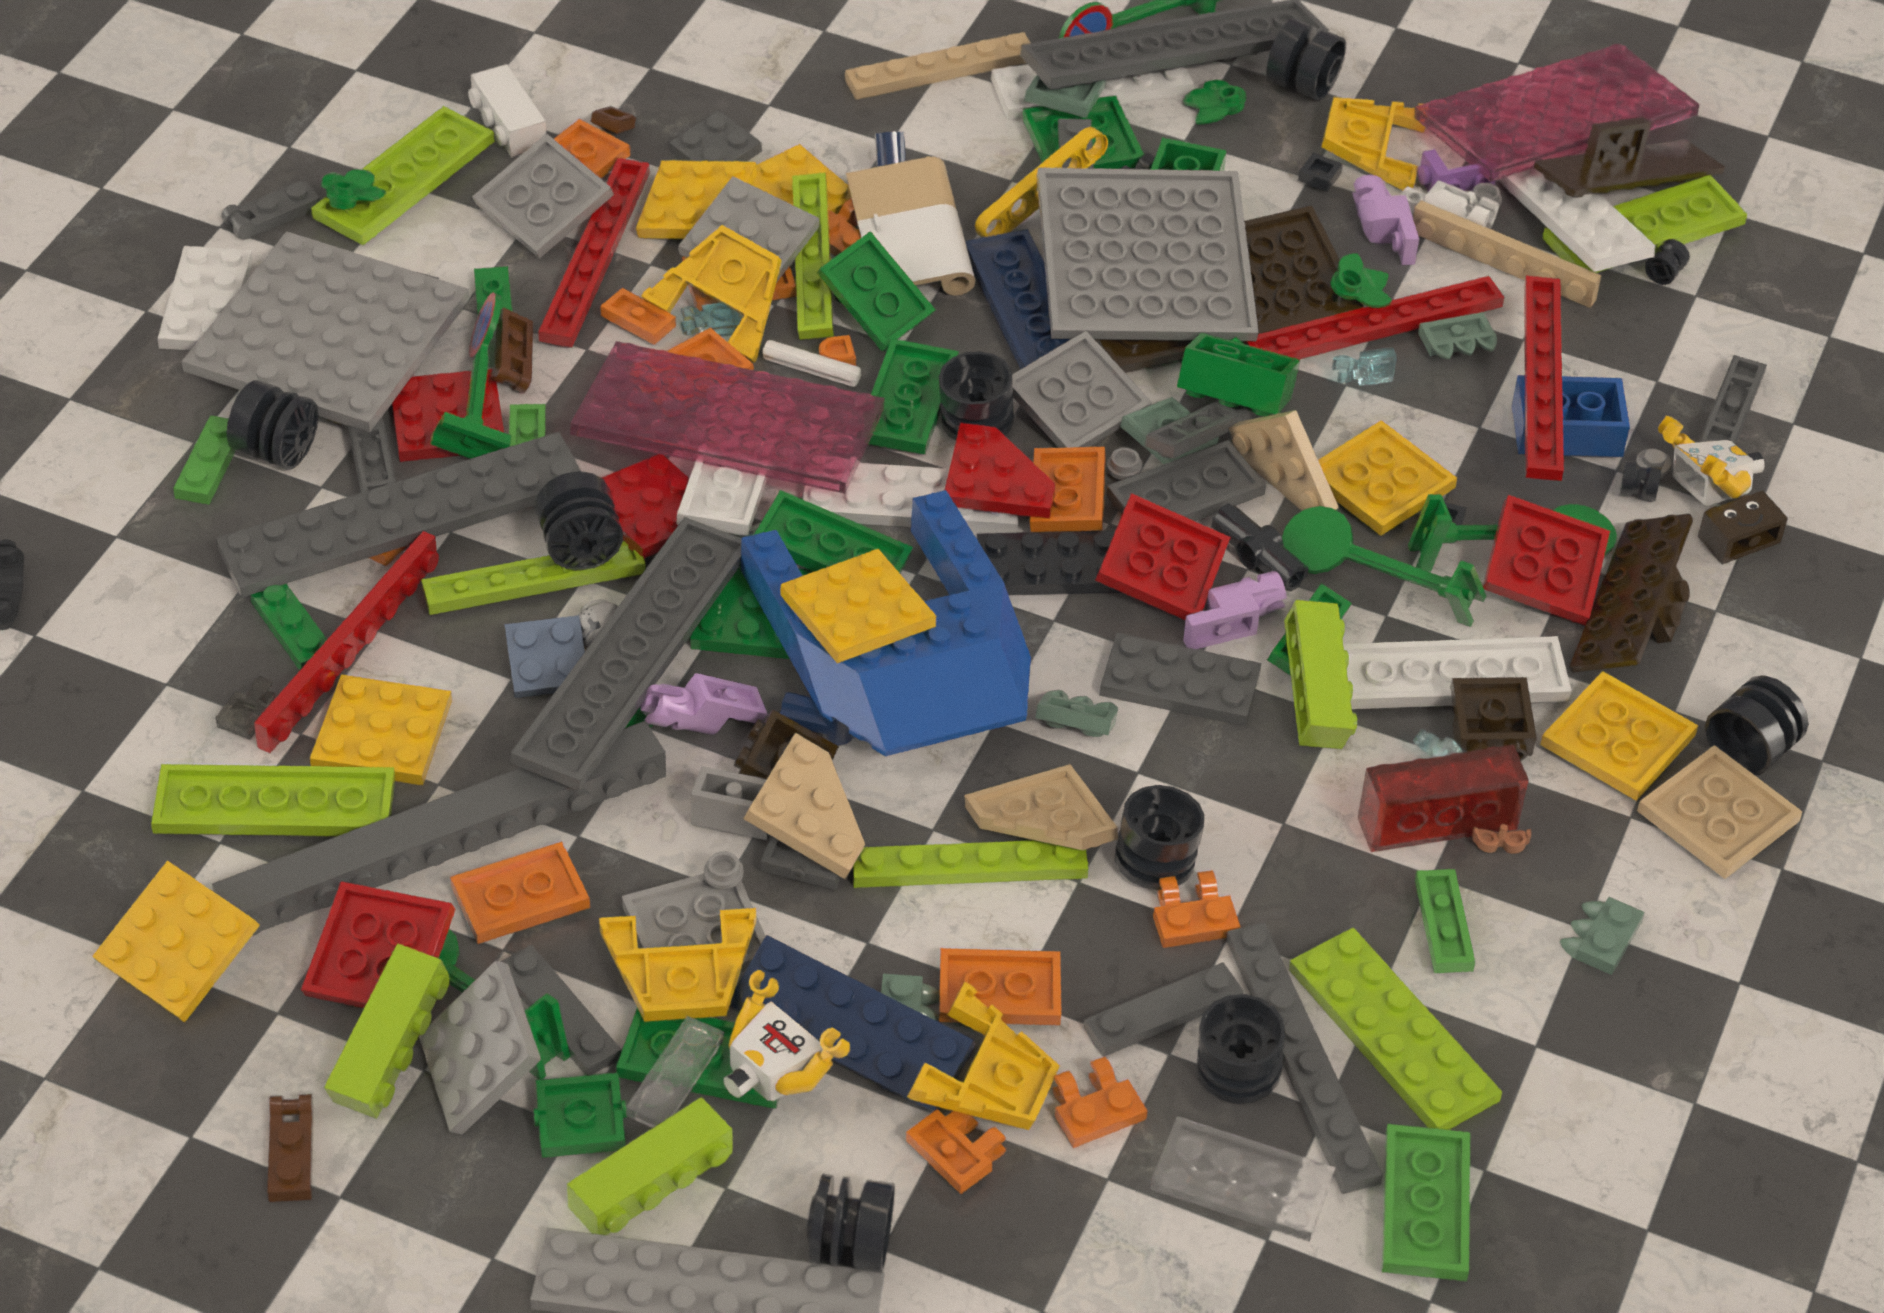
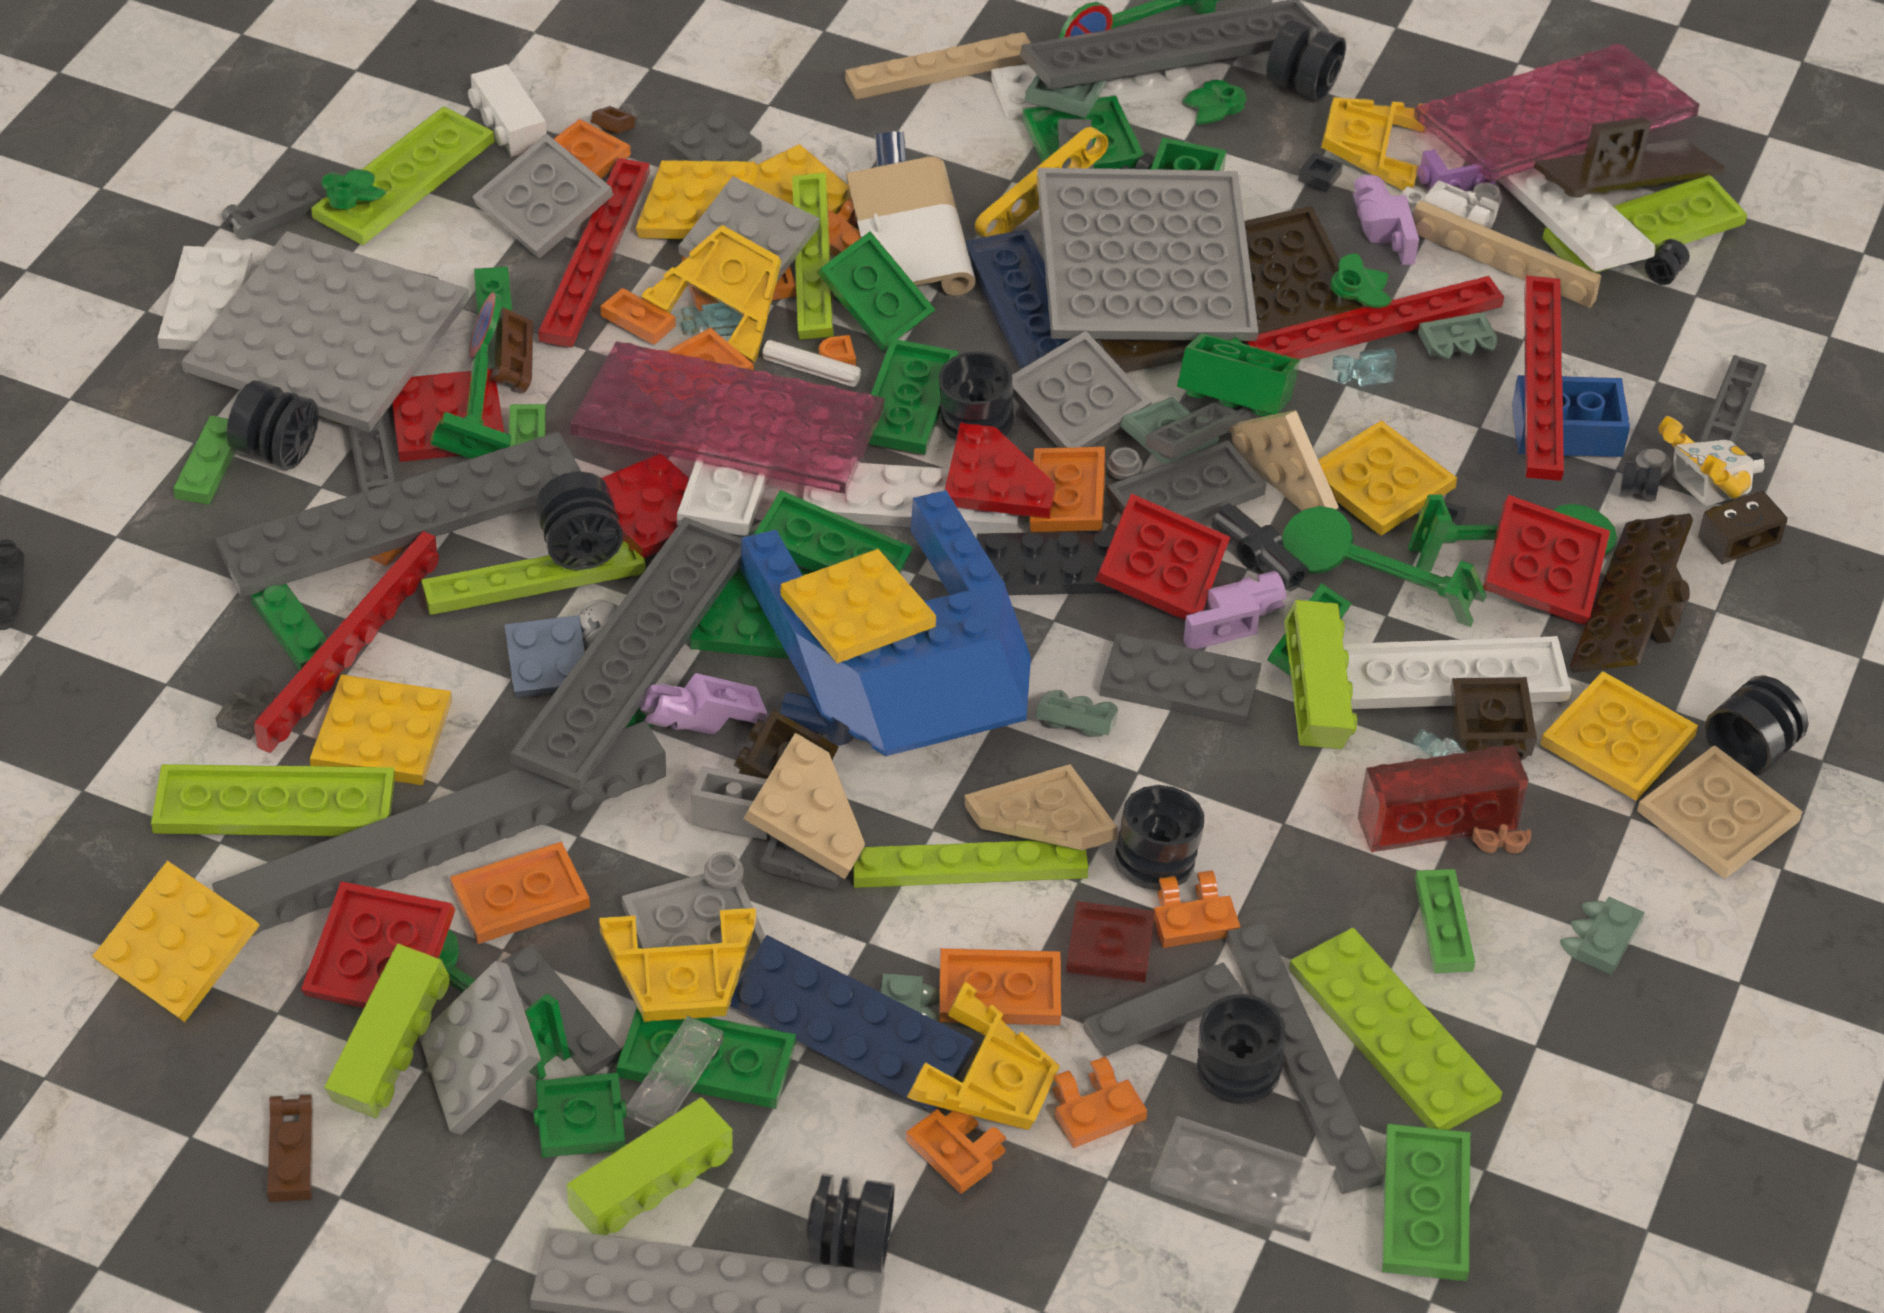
torso [724,970,850,1101] -> none
none -> clear red plate [1066,901,1155,983]

